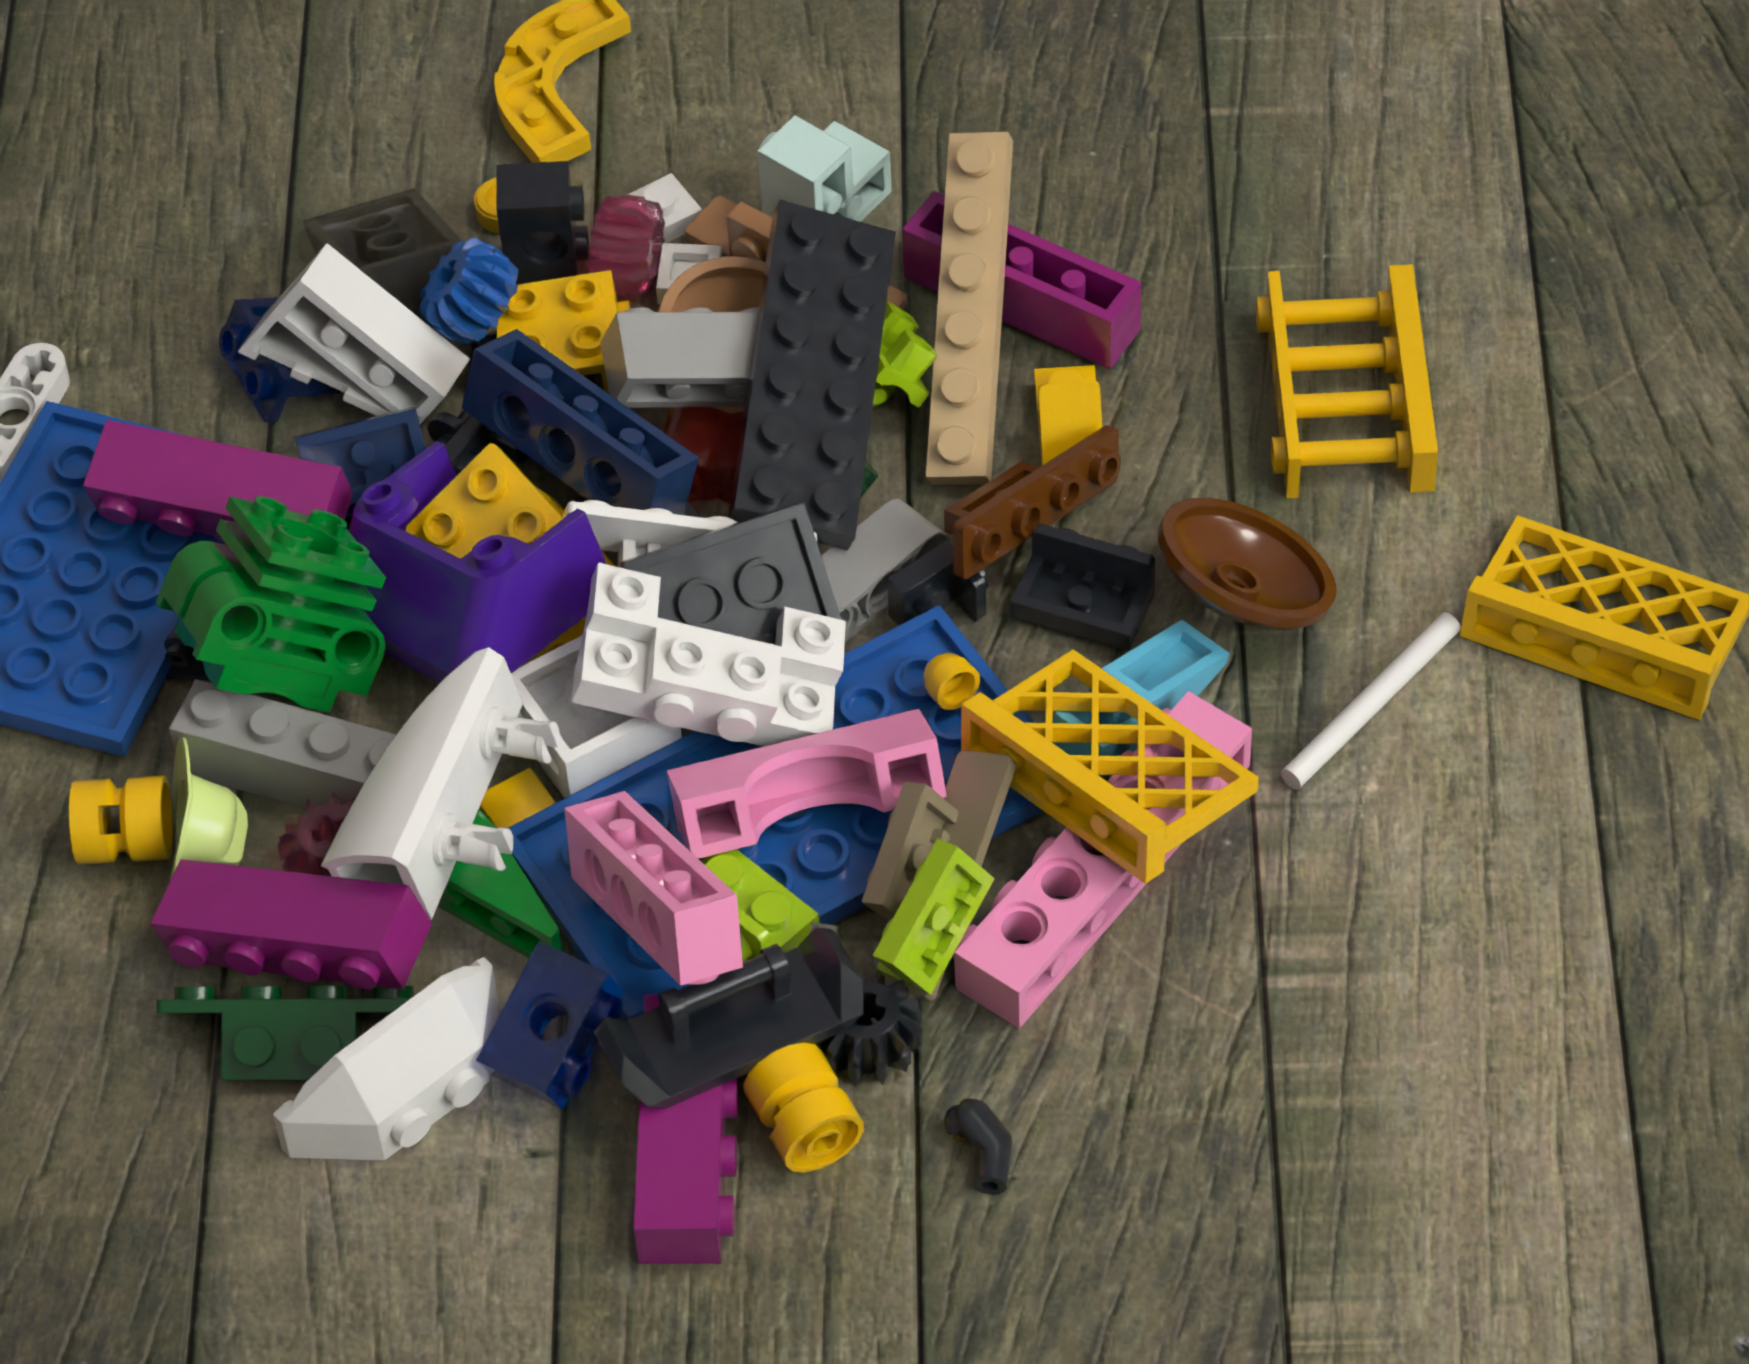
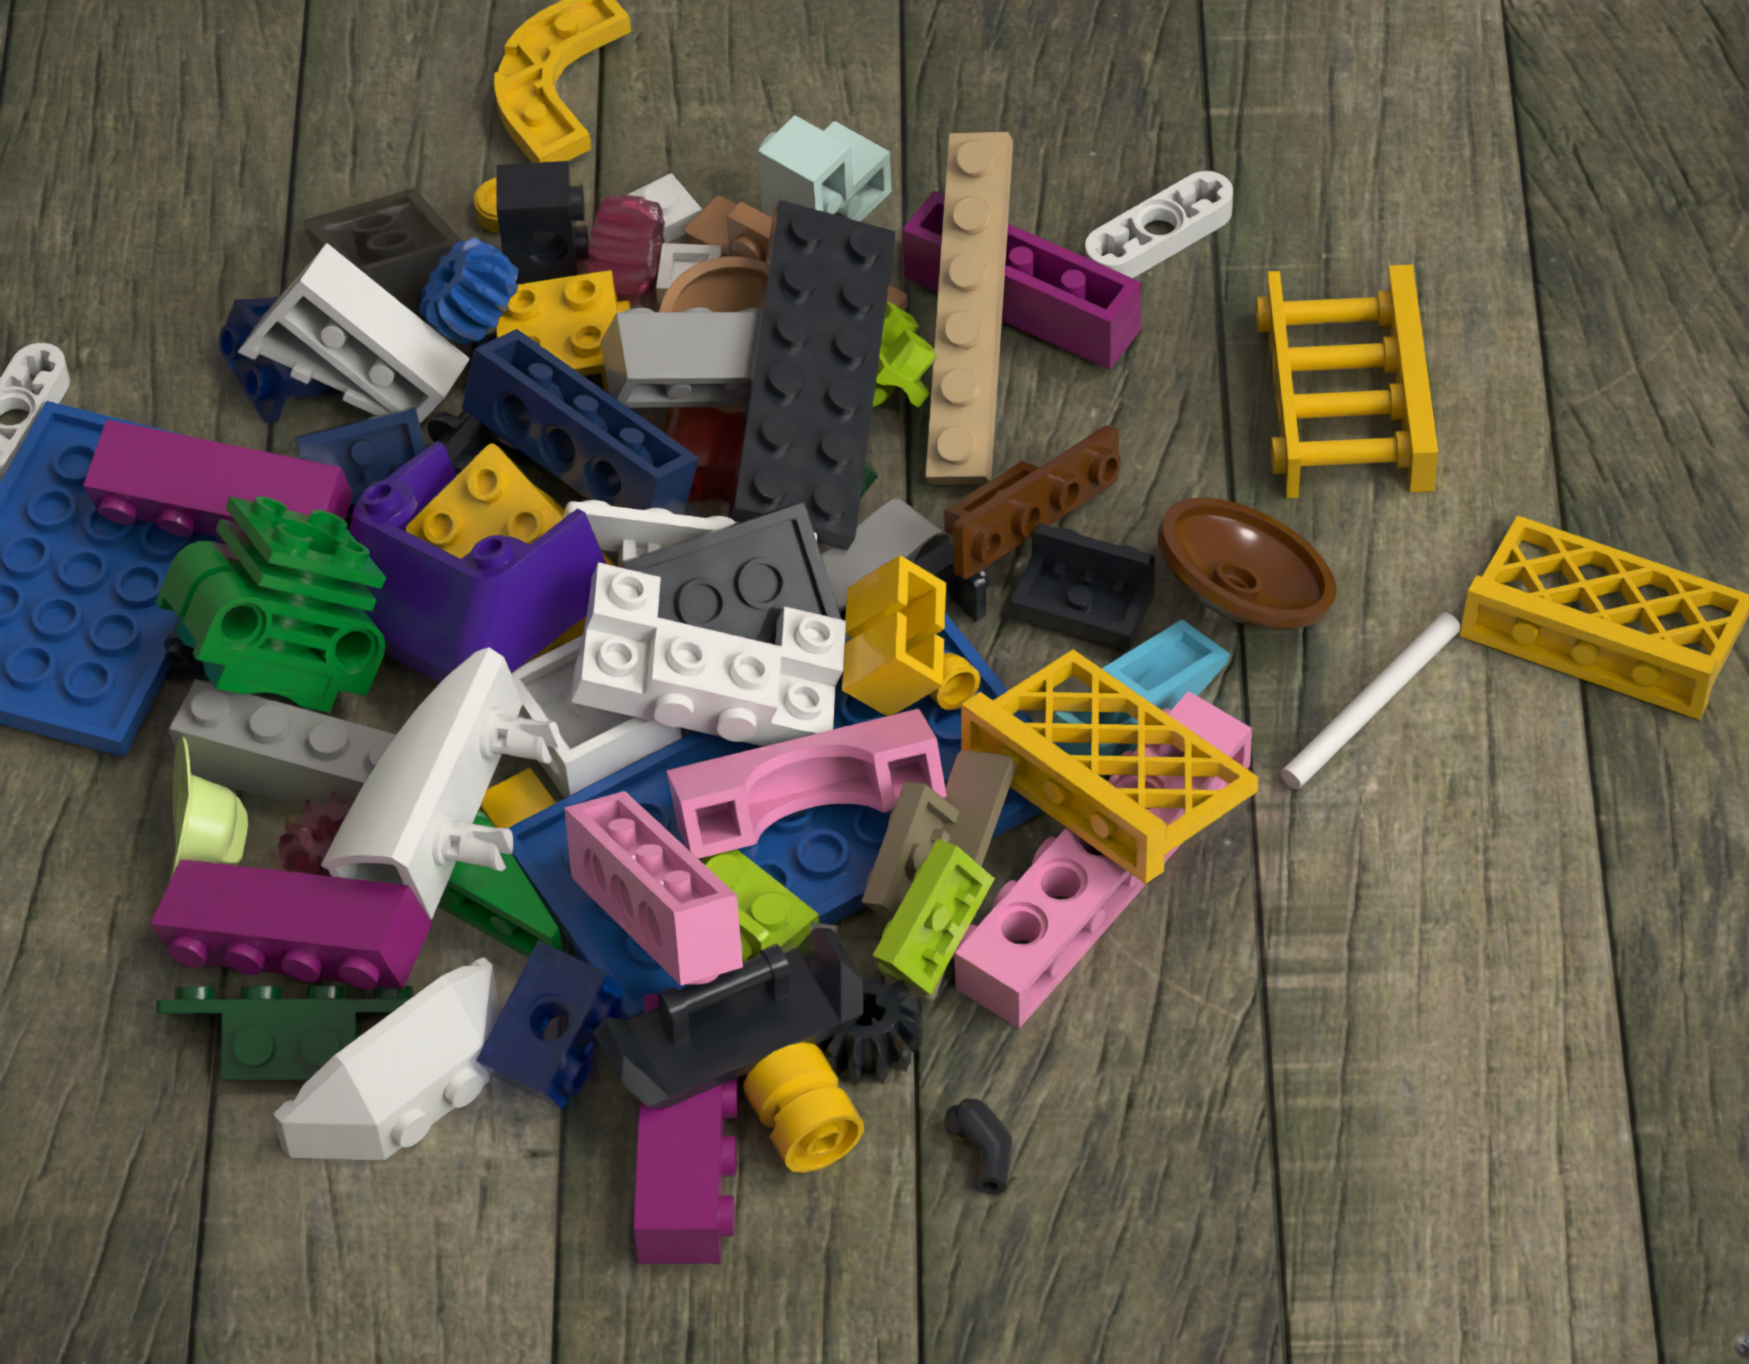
yellow wheel [69,775,173,865] -> none
yellow slope [1034,365,1102,465] -> none
none -> yellow piece [842,555,946,716]
none -> white beam [1085,171,1233,278]

